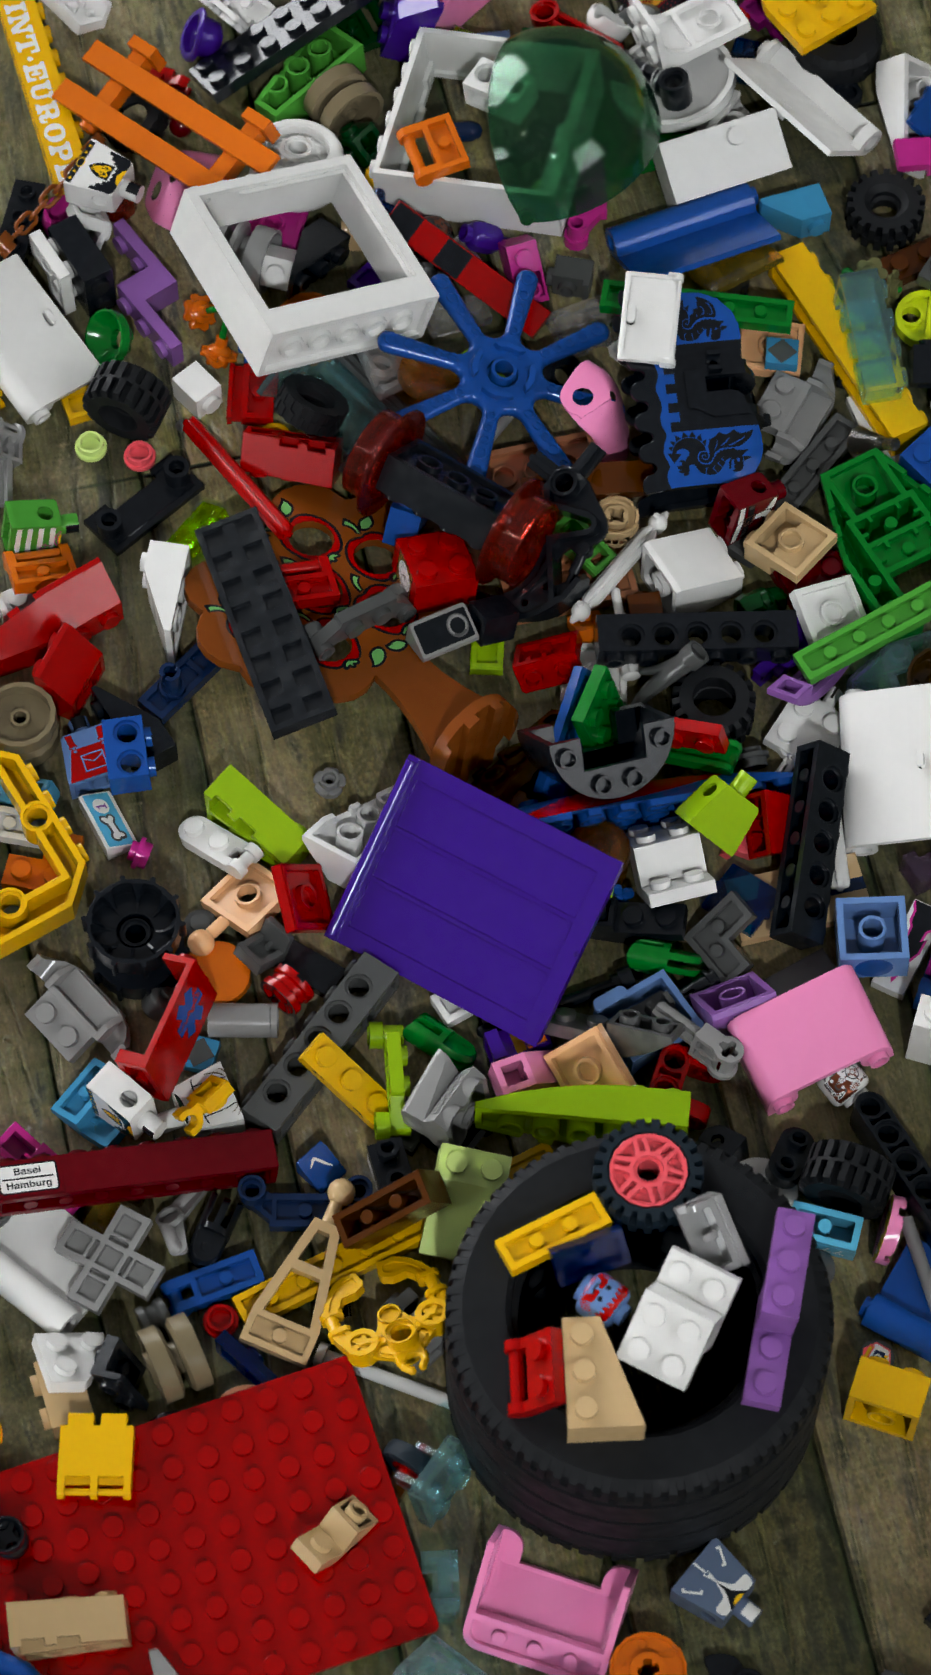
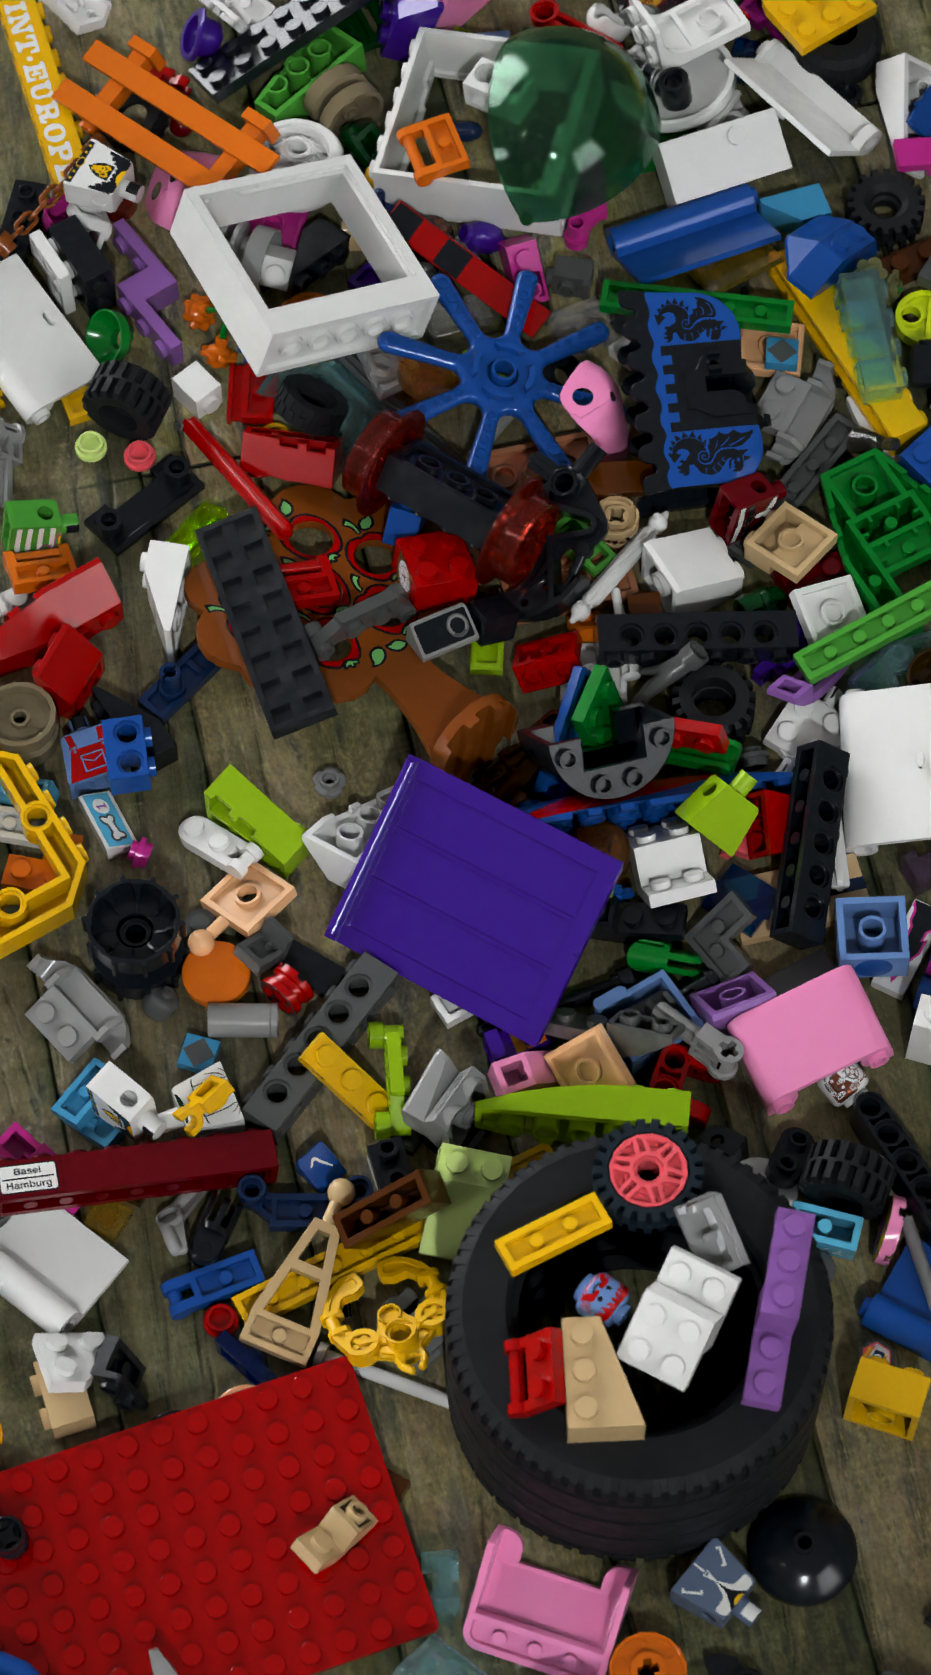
tan wedge [6,1591,132,1661] -> none
light grey plate [54,1204,166,1316] -> none
yellow plate [56,1413,135,1500] -> none
red panel [114,953,217,1102] -> none
dark grey wheel [133,1296,171,1331] -> none
dark tan wheel [136,1311,214,1405] -> none
red plate [271,863,333,933] -> none
clear light blue plate [382,1434,472,1528] -> none
green arm [403,1012,477,1072] -> none
clear blue plate [548,1224,631,1287] -> none
white door [617,271,685,369] -> none
none -> black dish [747,1497,858,1607]
none -> blue wedge [784,215,878,299]

